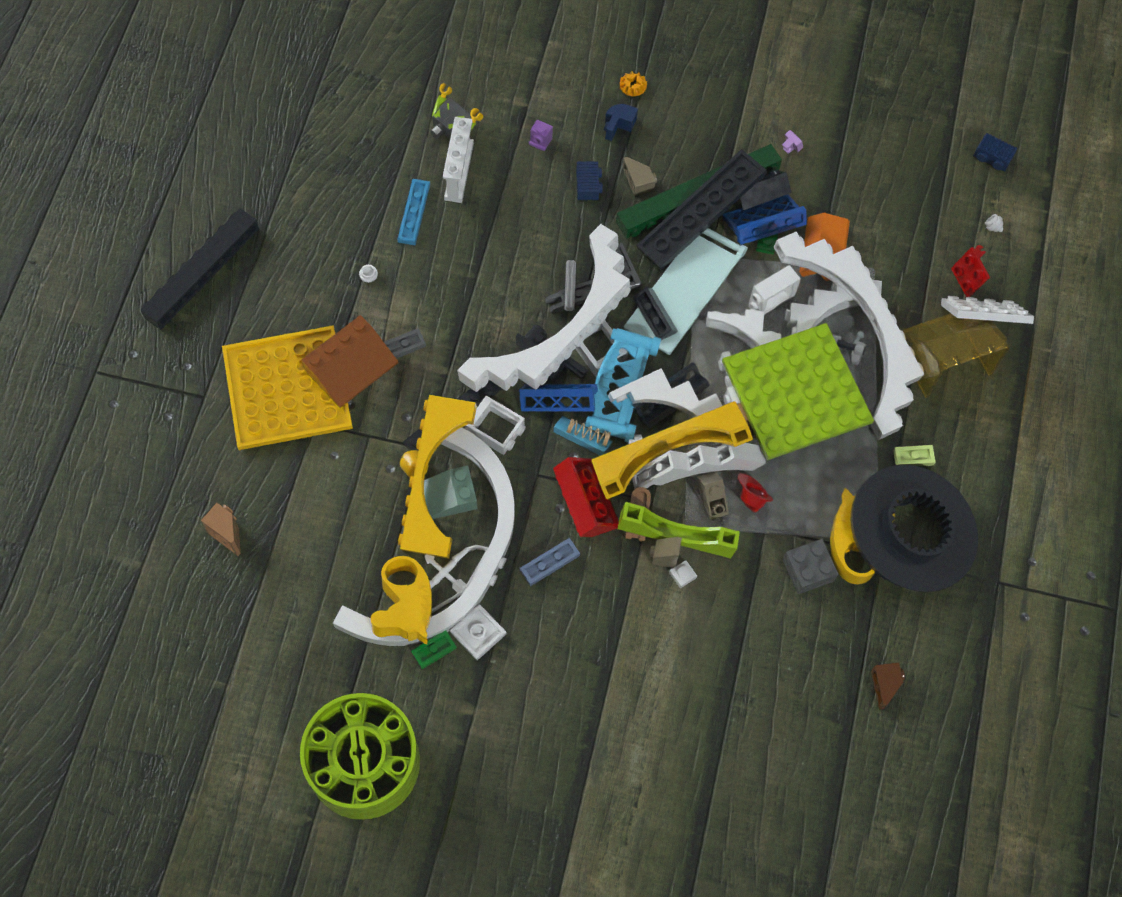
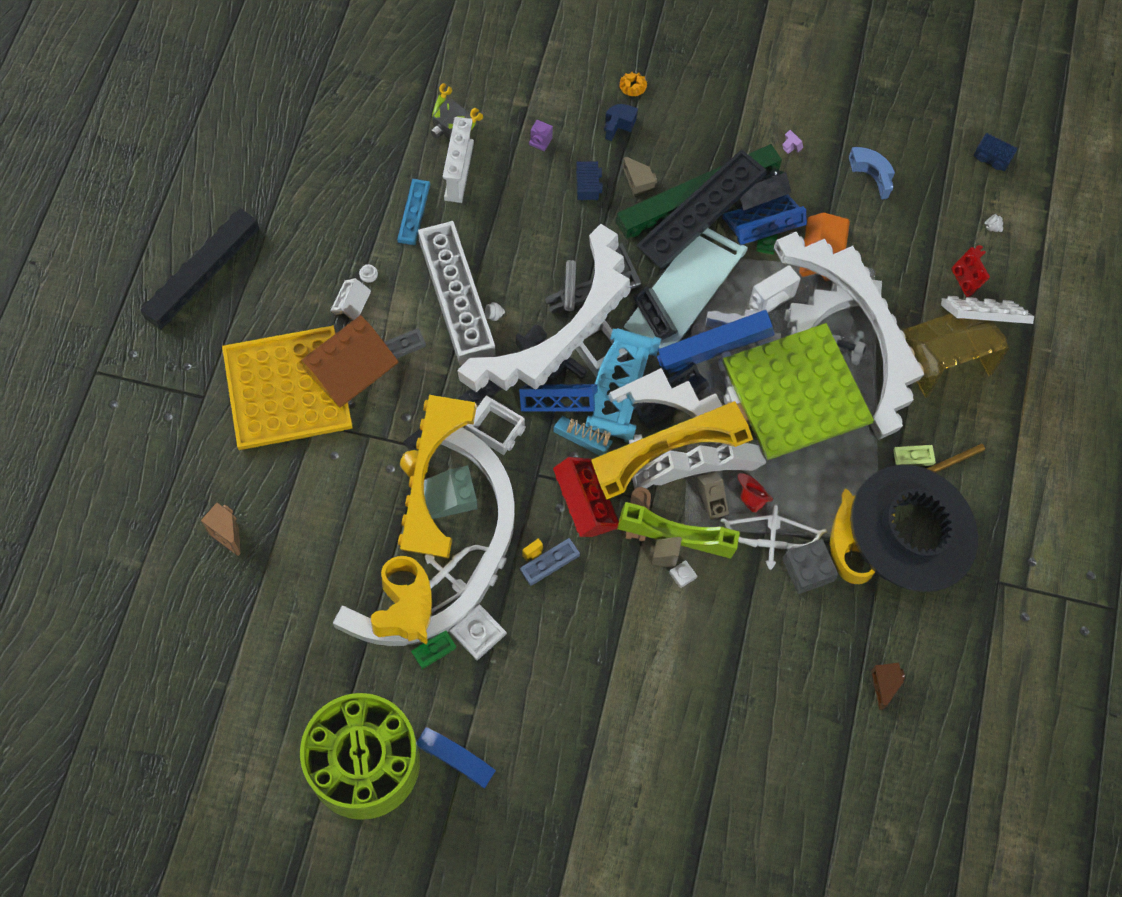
none -> white panel [330,278,371,320]
none -> blue slope [417,727,496,789]
none -> white brick [418,221,495,365]
none -> white plate [485,302,505,321]
none -> yellow plate [522,538,543,562]
none -> blue brick [657,309,775,374]
none -> white piece [721,505,827,570]
none -> medium blue arch [849,147,895,199]
none -> pearl gold bar [927,444,985,473]

